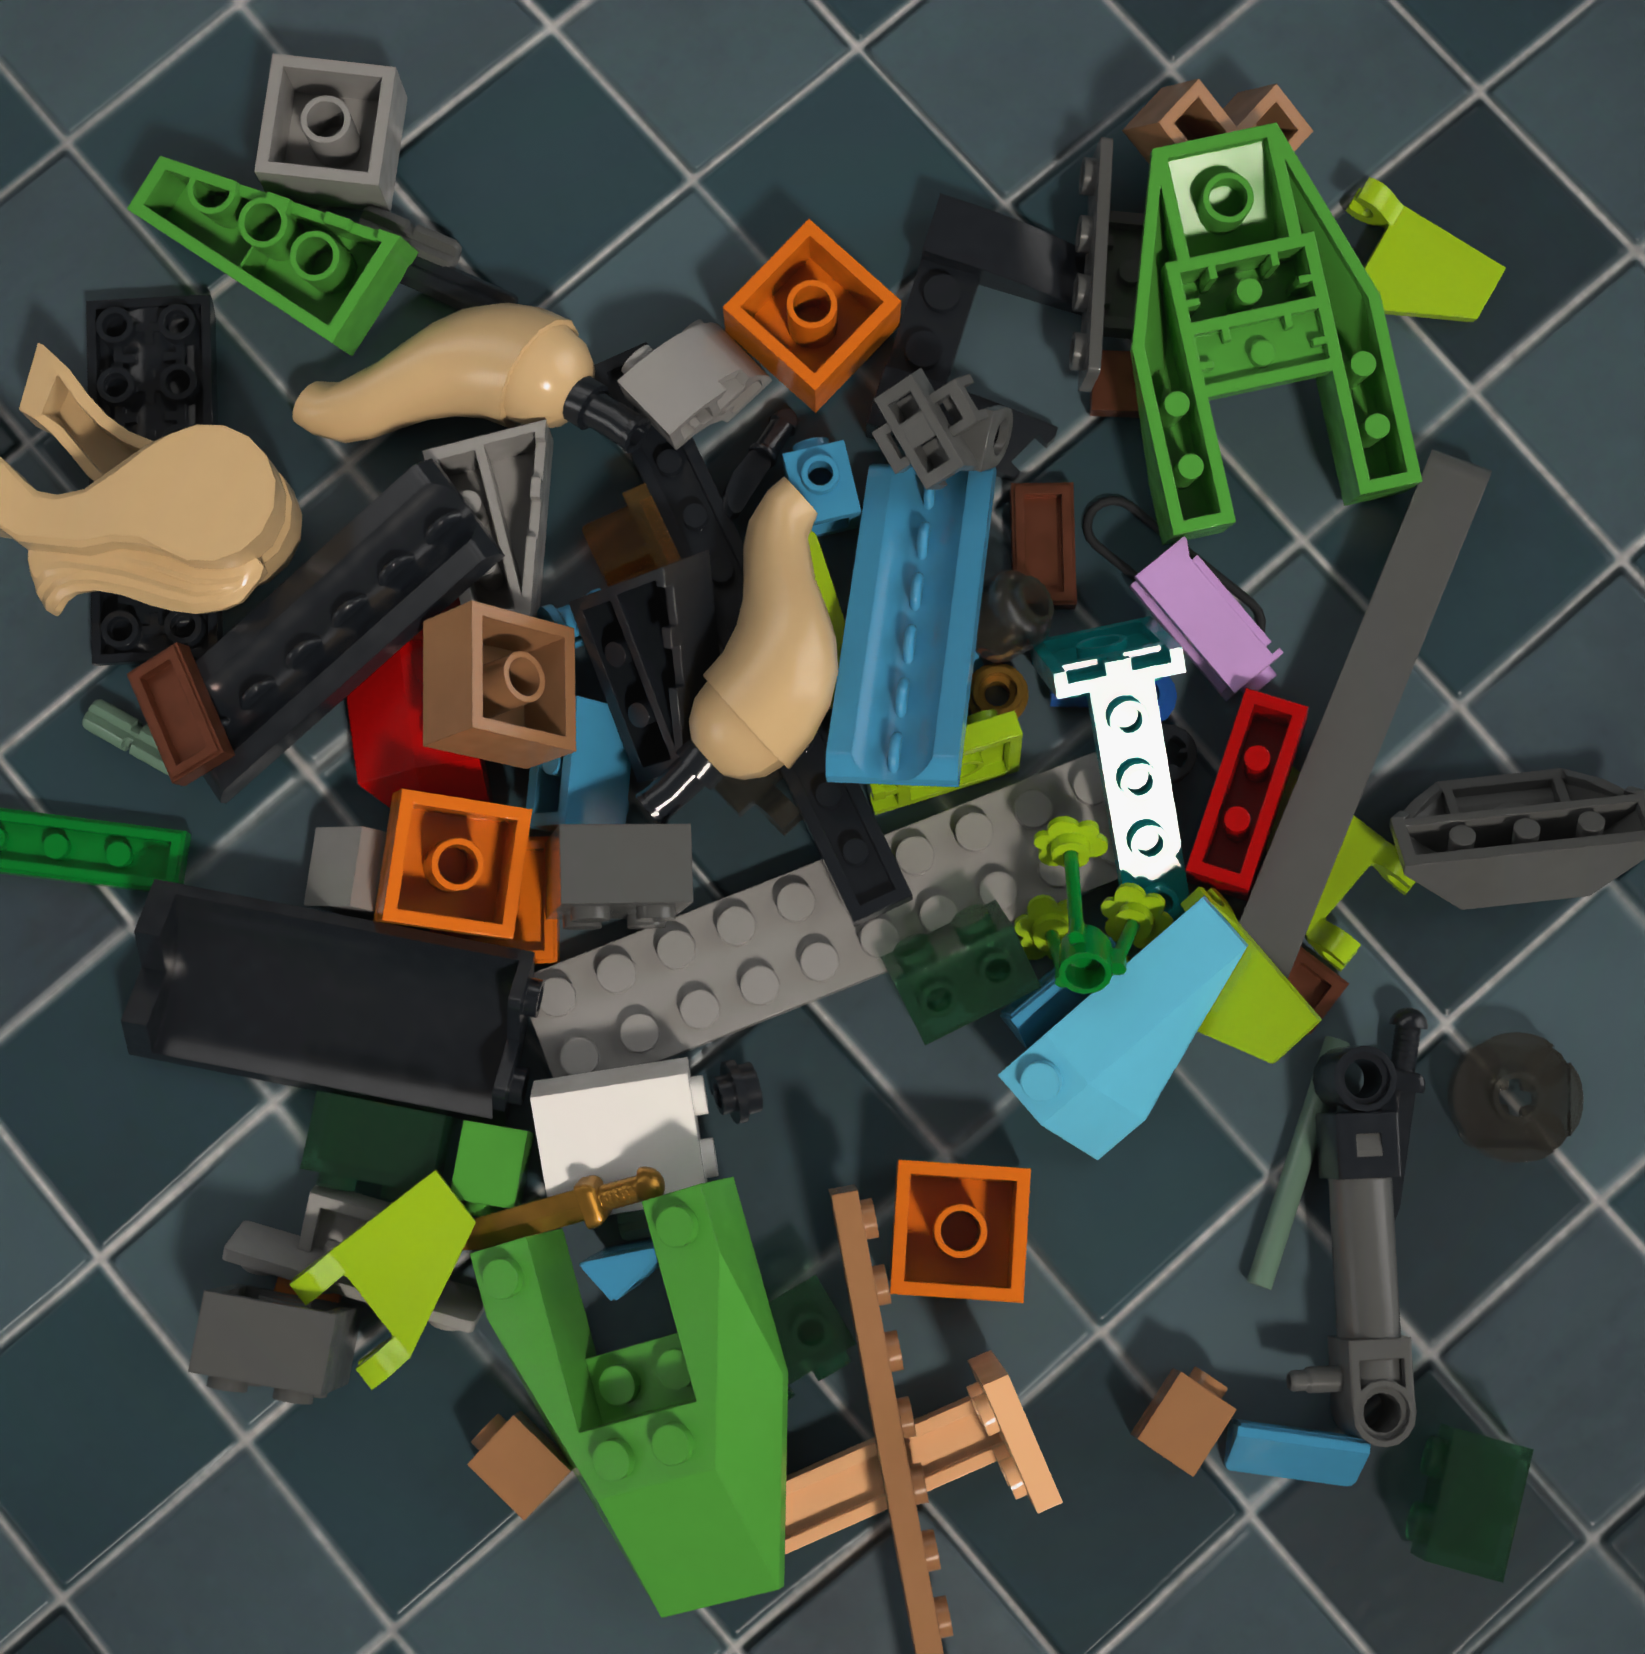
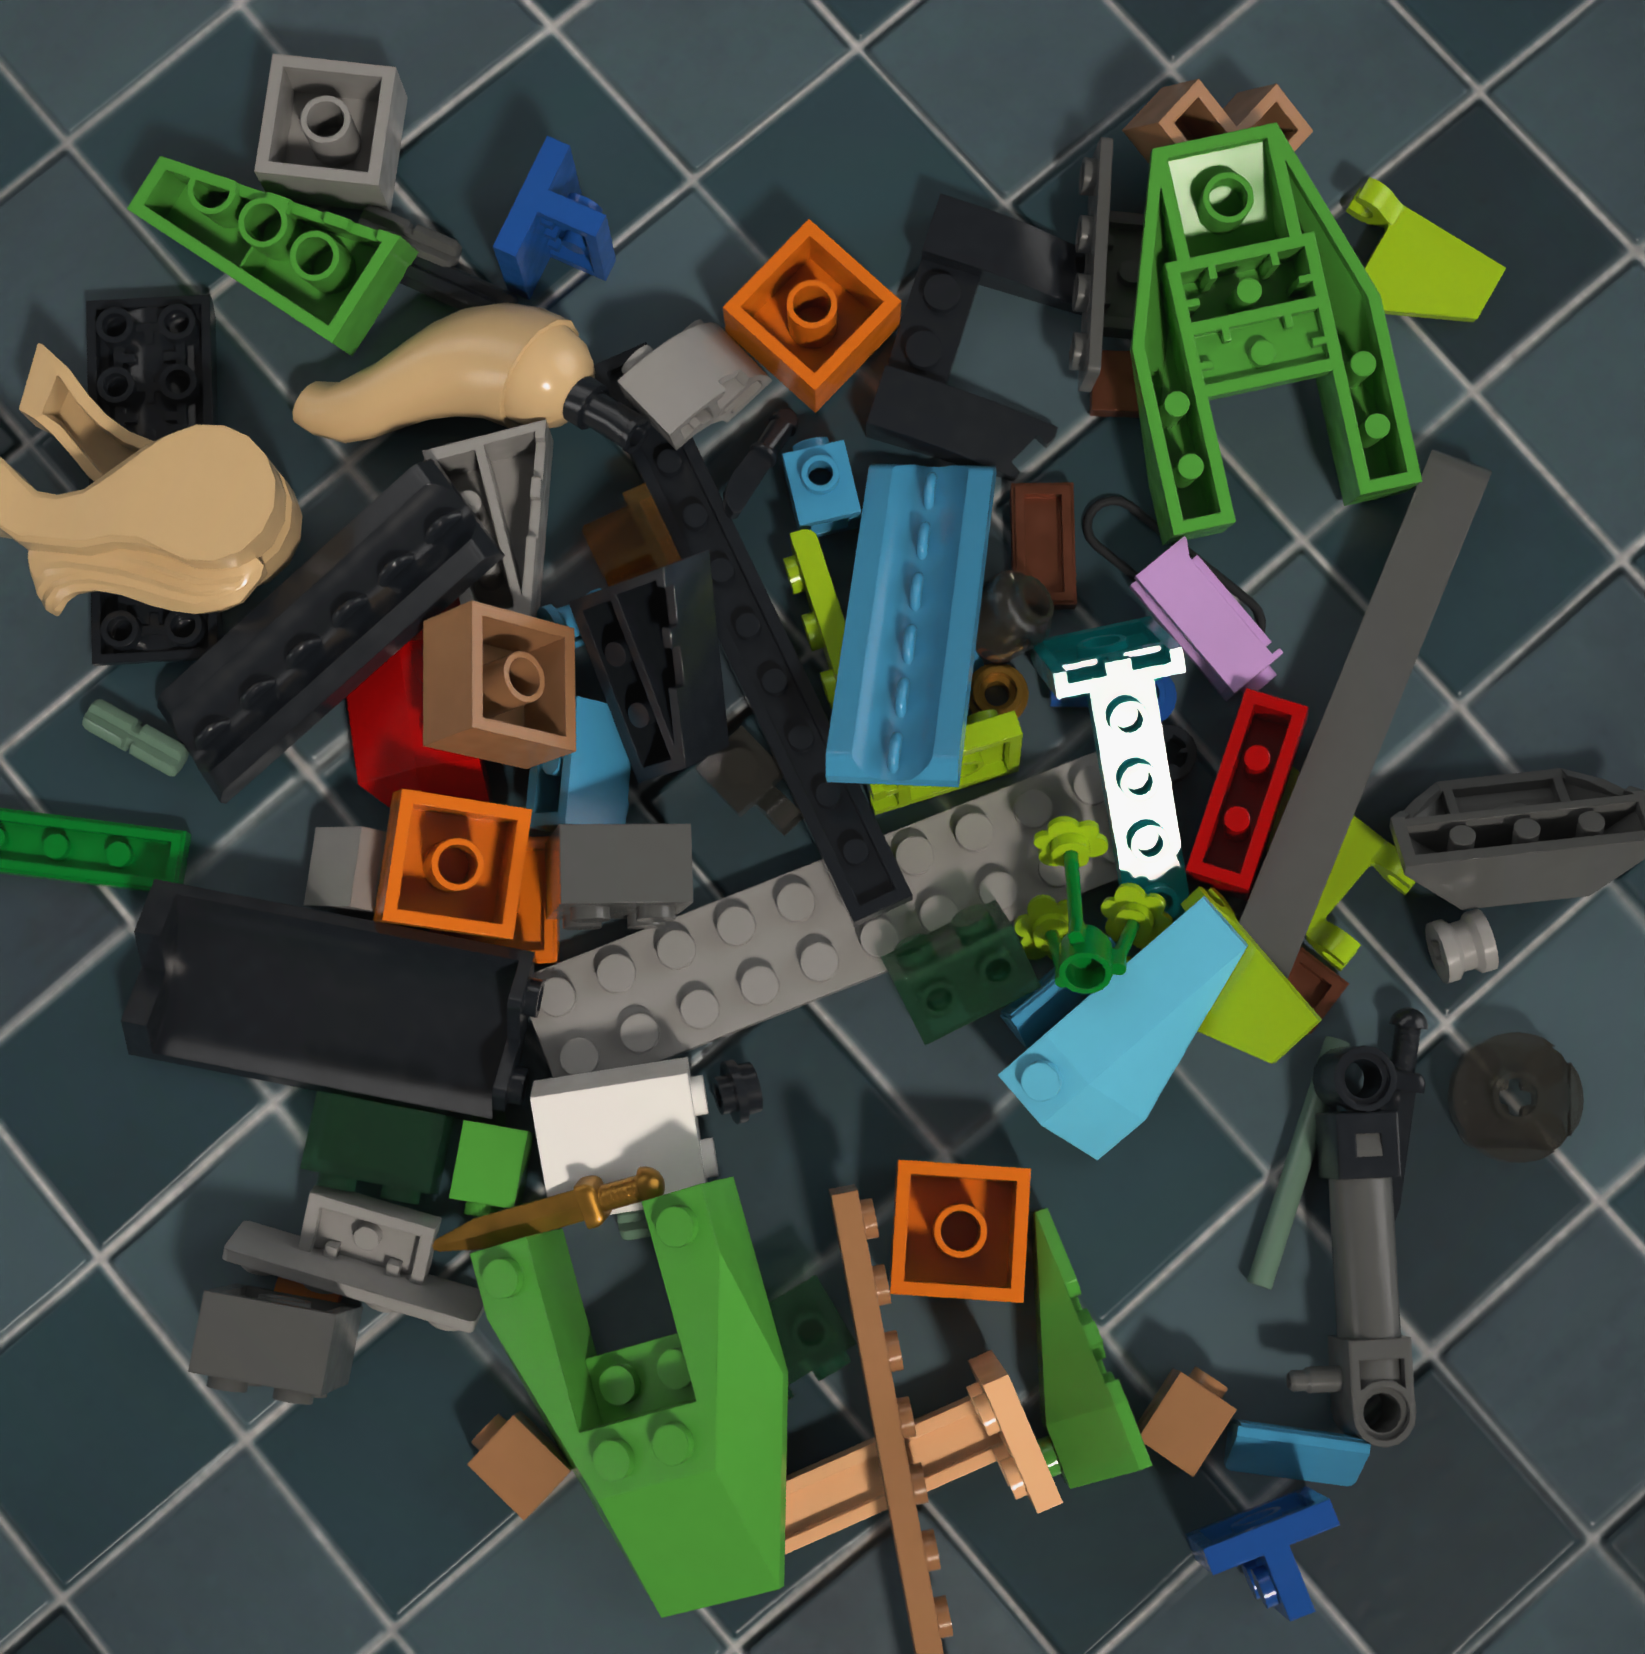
copper tile [127,642,235,787] -> none
lime flag [289,1169,476,1390] -> none
dark azure slope [579,1238,659,1301] -> none
tan animal [635,477,839,824] -> none
dark grey piece [872,368,1013,490] -> none
clear green brick [1406,1423,1534,1583] -> none
none -> blue bracket [493,136,616,300]
none -> bright green wedge [1030,1208,1153,1489]
none -> blue bracket [1185,1486,1340,1622]
none -> light grey wheel [1425,908,1499,984]

